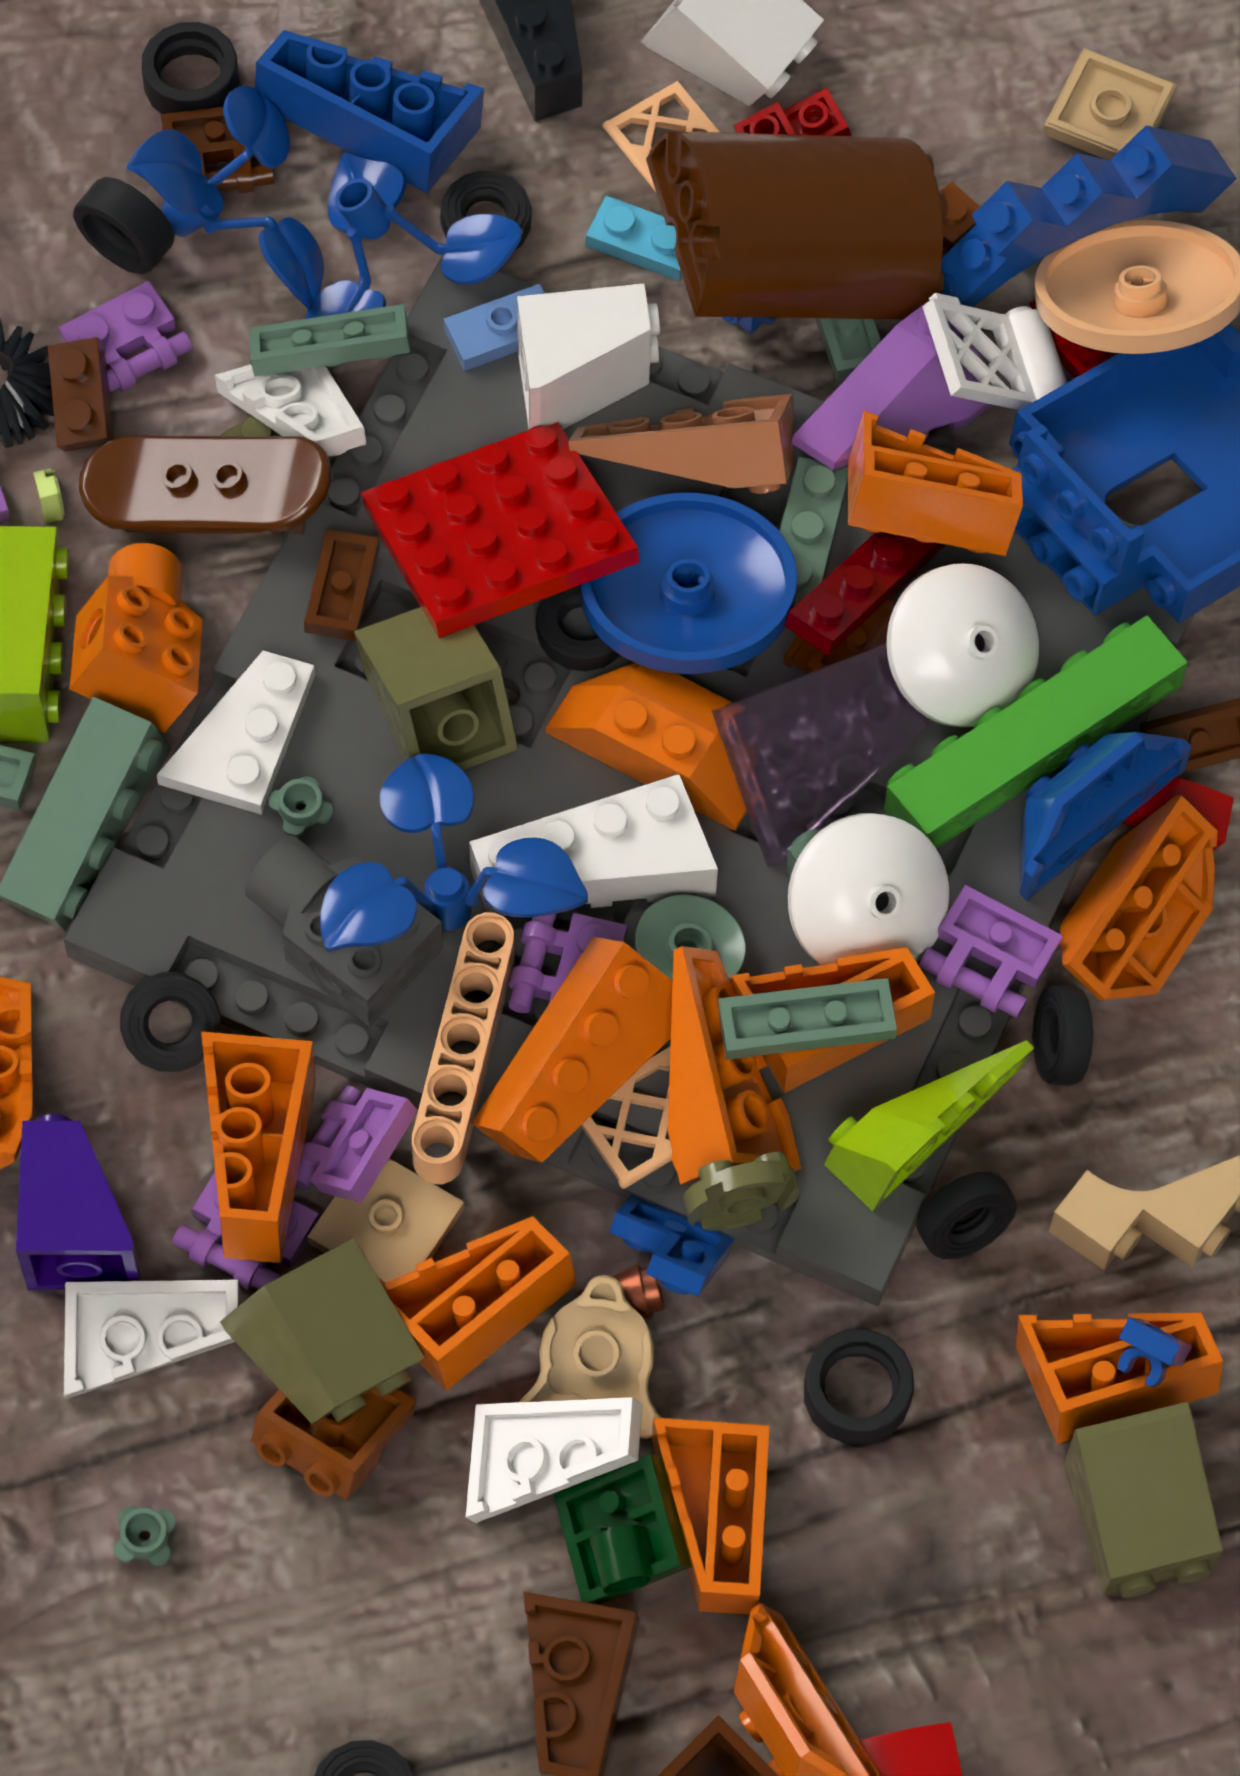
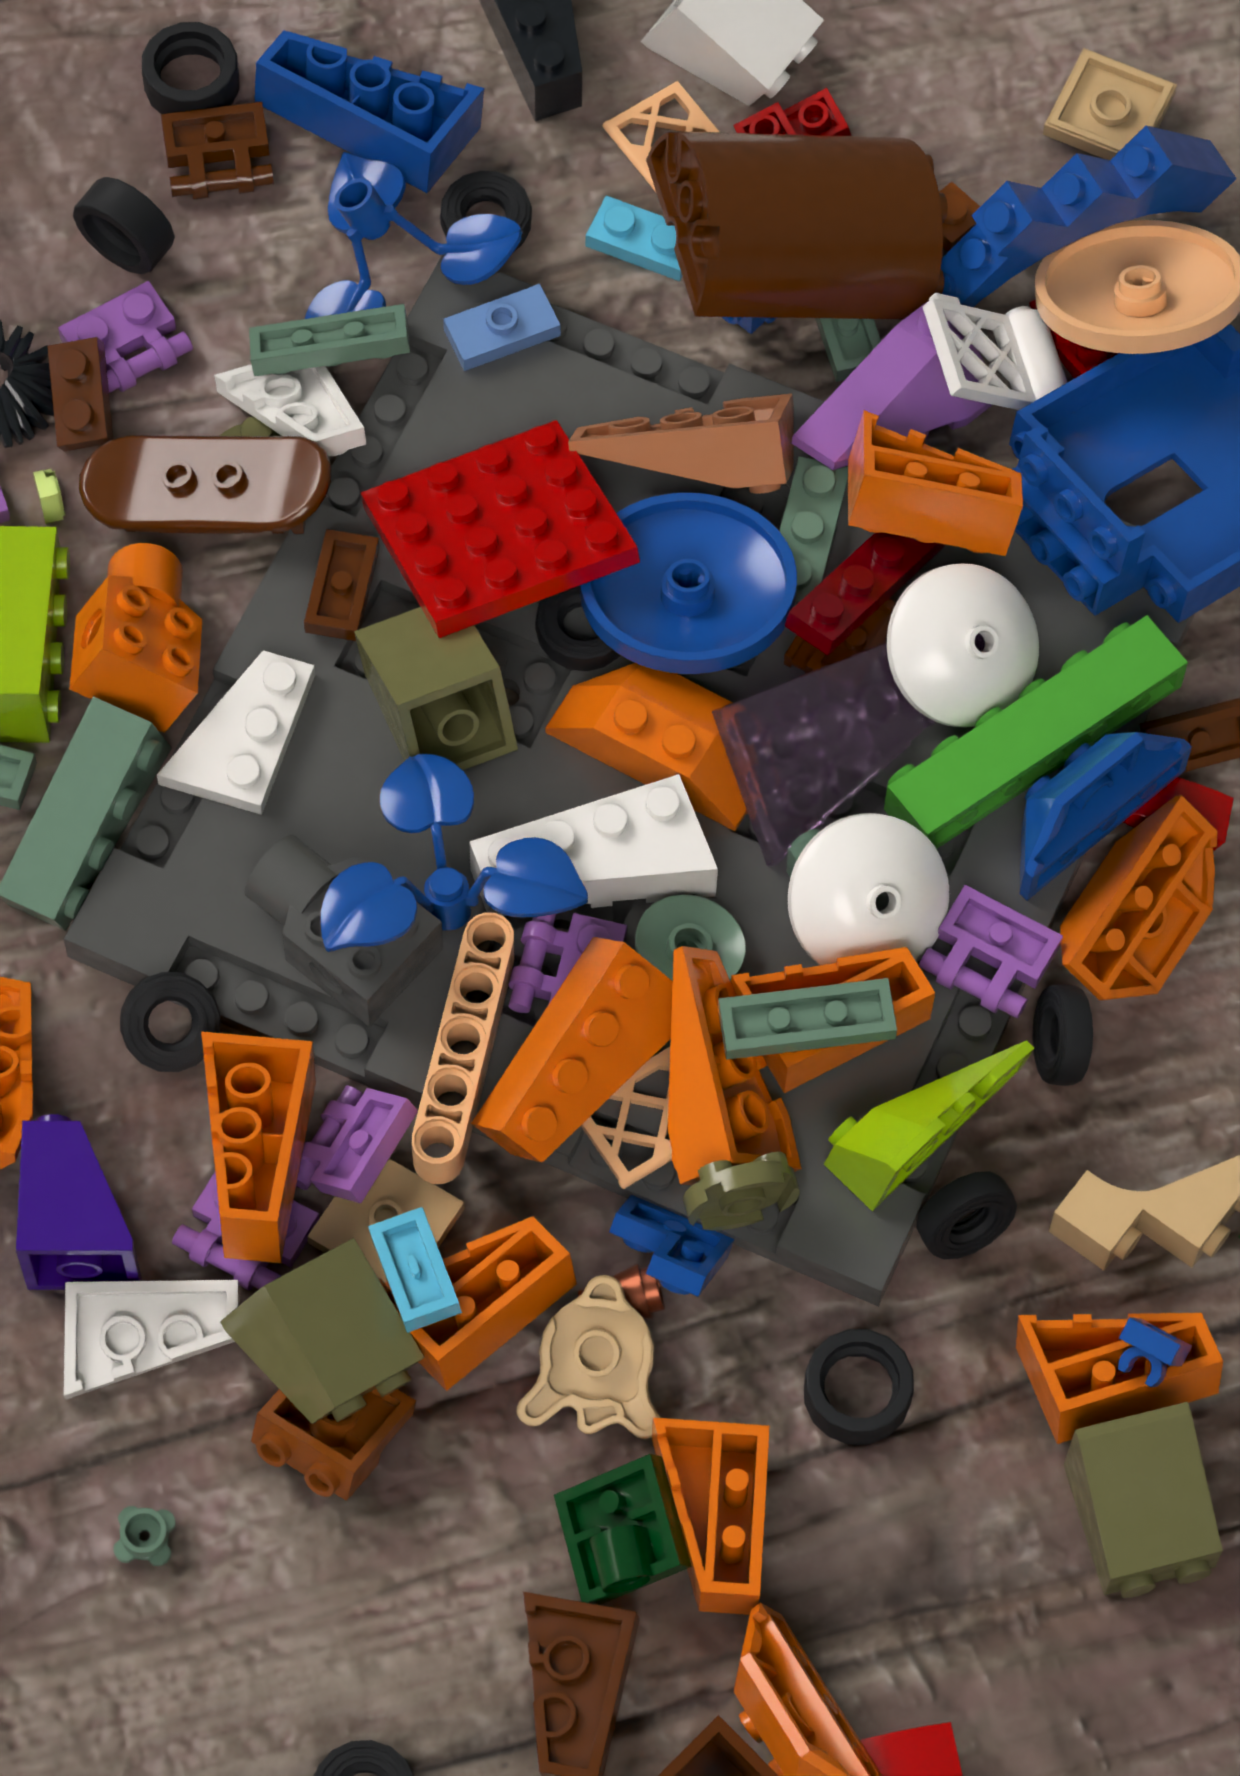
blue plant [127,86,324,309] -> none
sand green plate [269,776,333,837] -> none
white wing [465,1397,642,1523] -> none
white slope [517,283,660,430] -> none
none -> medium azure plate [368,1207,462,1333]

